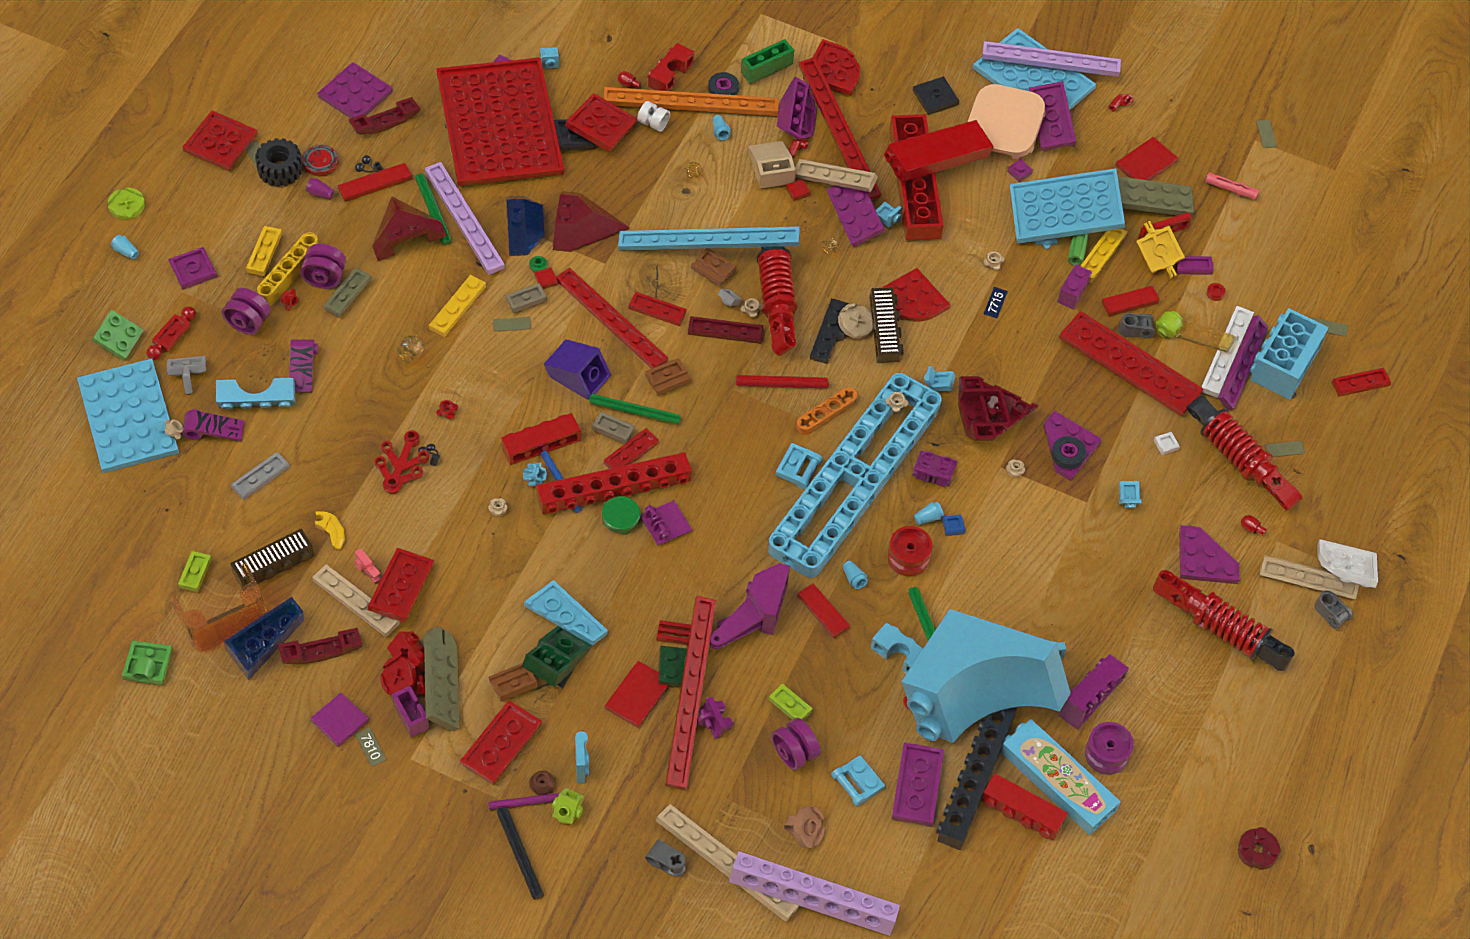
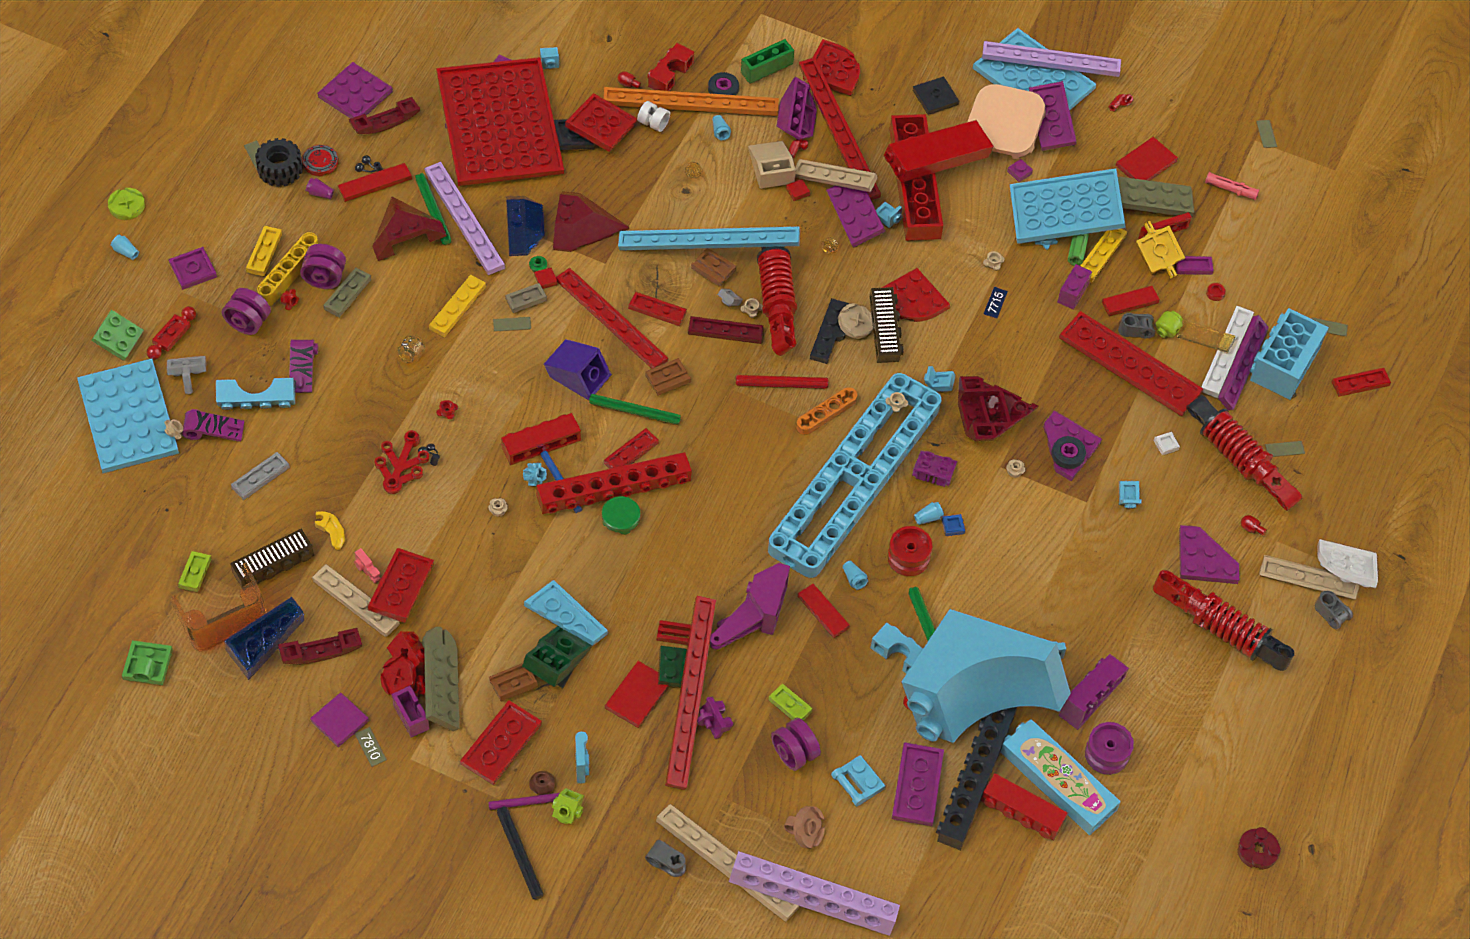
red plate [183,110,258,171] -> none
dark tan plate [592,412,635,444] -> none
magenta hinge [640,500,692,546] -> none
medium azure plate [775,443,822,489] -> none

